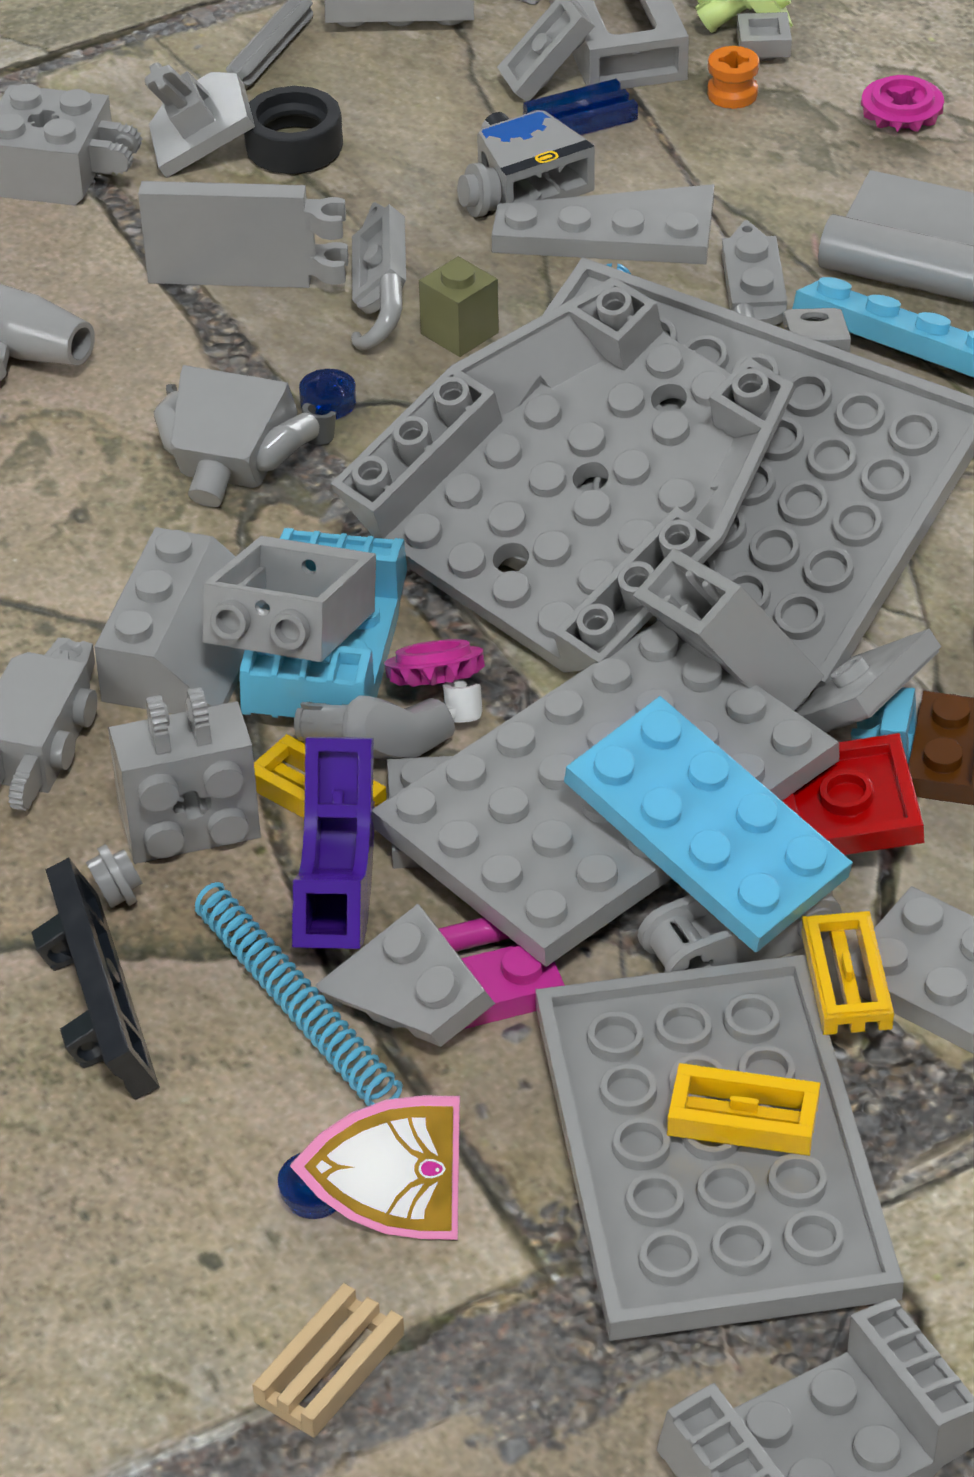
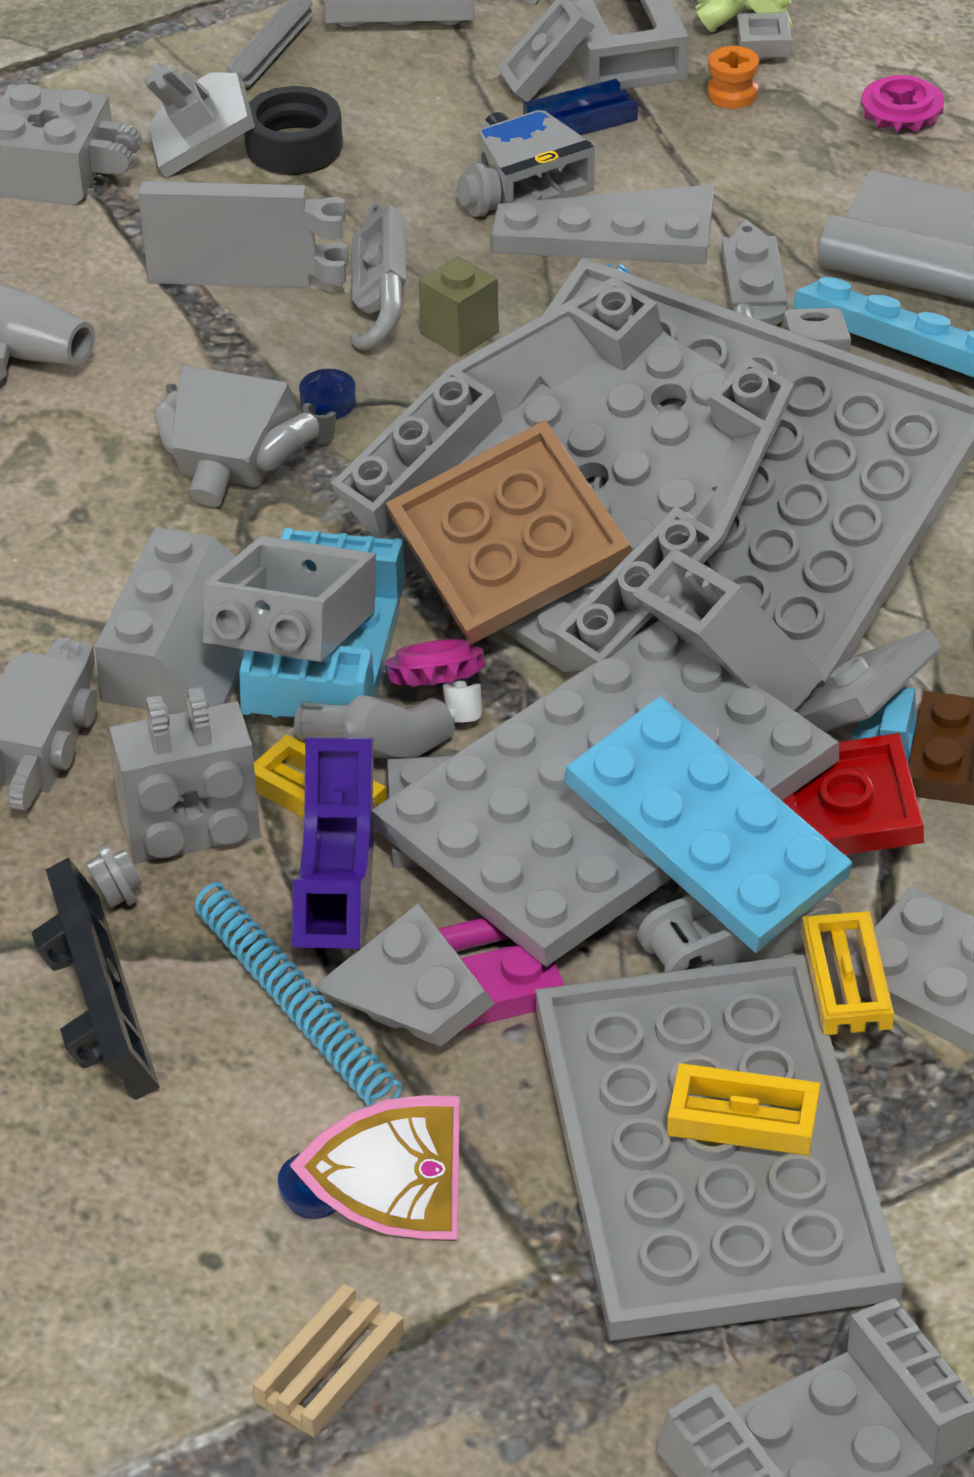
none -> medium nougat plate [386,420,632,645]

